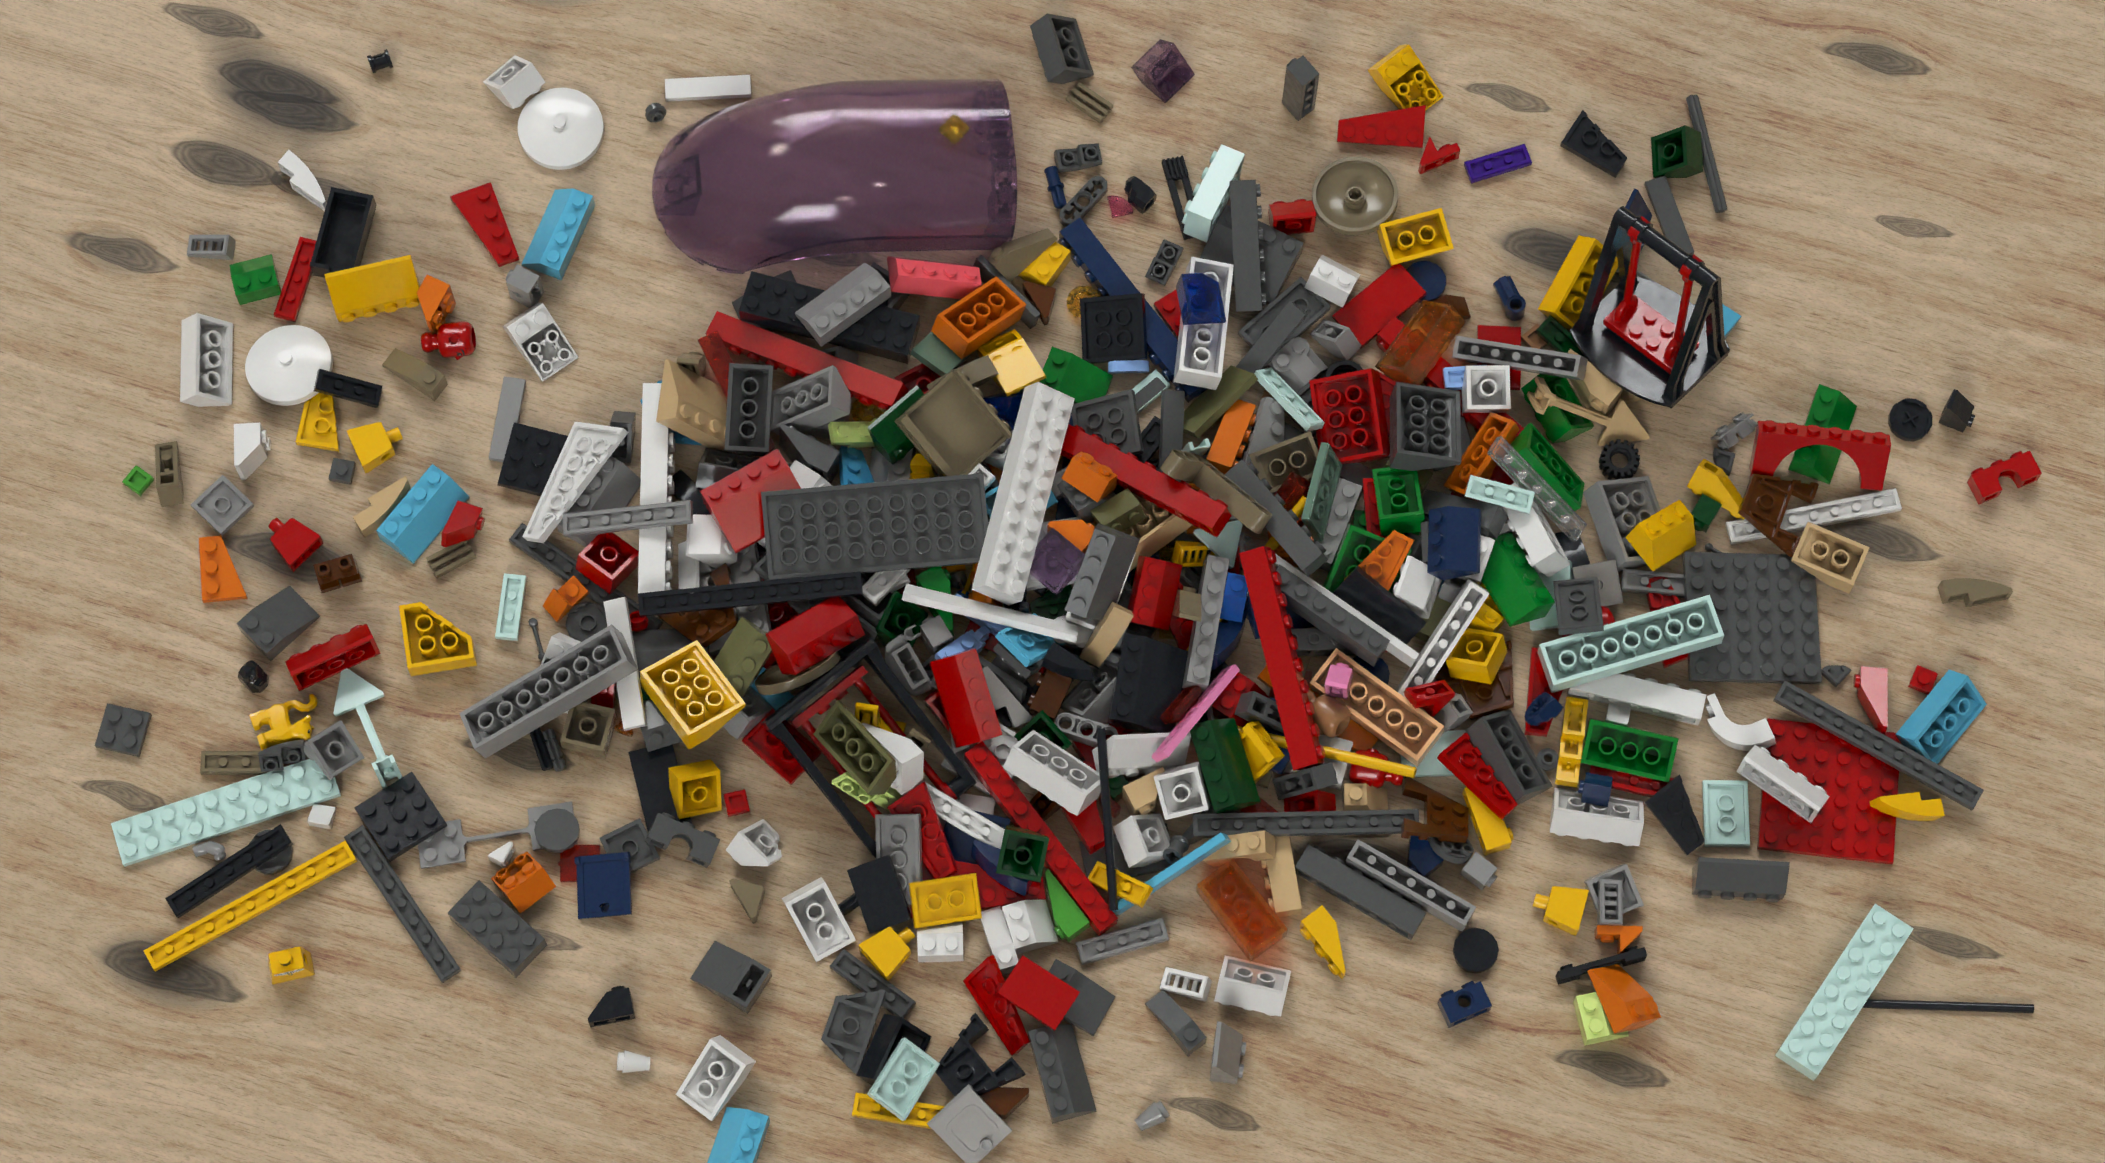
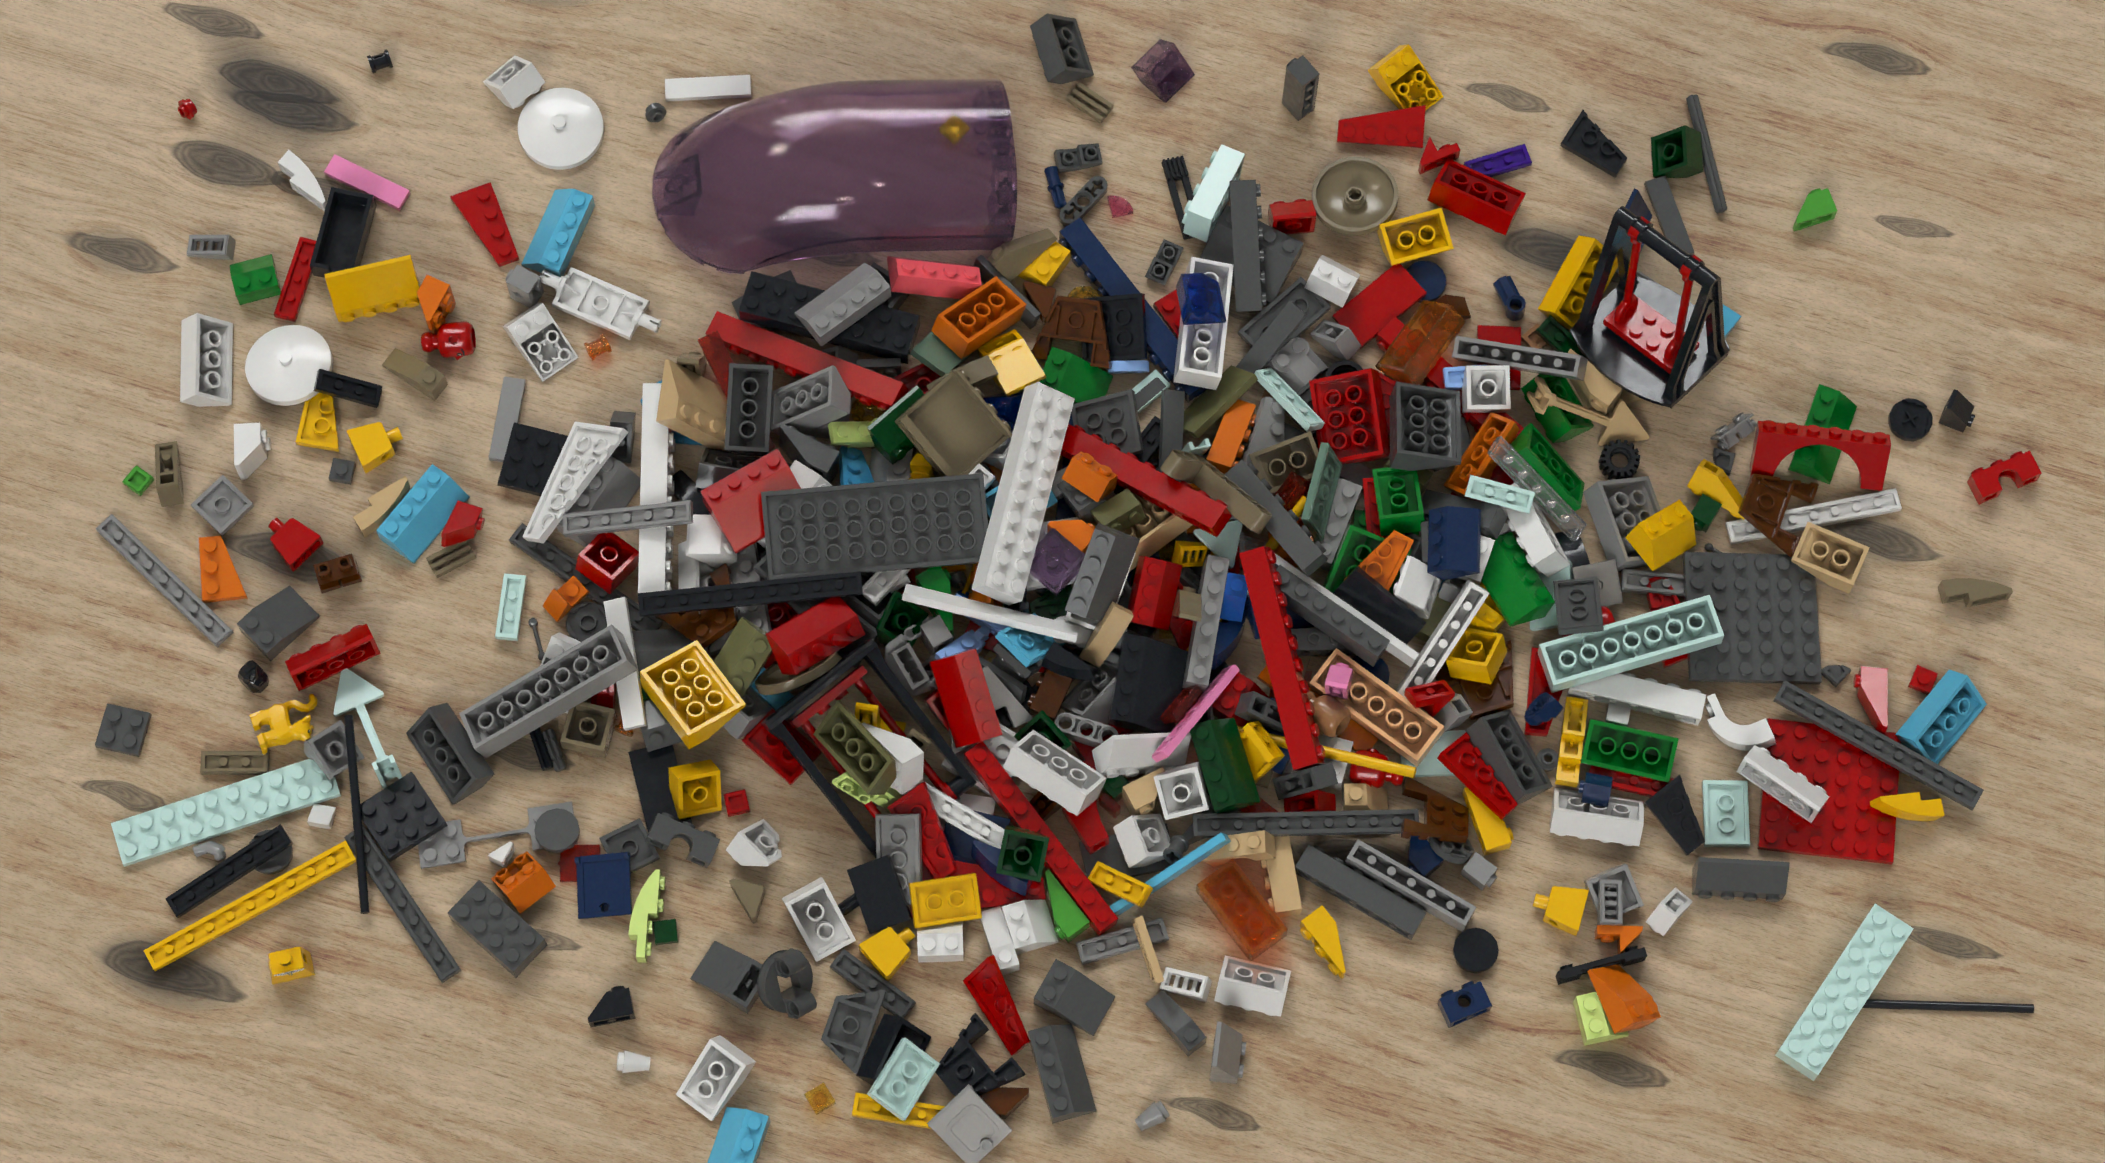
dark grey slope [258,739,306,772] -> none
yellow brick [399,602,477,676] -> none
red plate [629,611,649,631] -> none
red tile [998,955,1080,1031] -> none
black piece [1096,728,1118,911] -> none
black rock [1124,176,1157,214] -> none
none -> light grey tile [96,514,233,648]
none -> red plate [178,99,197,120]
none -> bright pink tile [324,154,410,211]
none -> black piece [344,715,370,914]
none -> dark grey slope [406,703,494,805]
none -> white plate [540,267,662,340]
none -> clear orange bush [584,334,612,361]
none -> yellowish green slope [628,869,665,963]
none -> dark green tile [653,919,678,945]
none -> dark grey piece [757,948,817,1019]
none -> clear yellow plate [804,1083,836,1115]
none -> dark grey plate [857,358,902,379]
none -> reddish brown wing [1031,296,1112,369]
none -> tan tile [1131,916,1164,984]
none -> red slope [1427,158,1526,236]
none -> white slope [1646,887,1693,936]
none -> bright green slope [1793,188,1838,232]

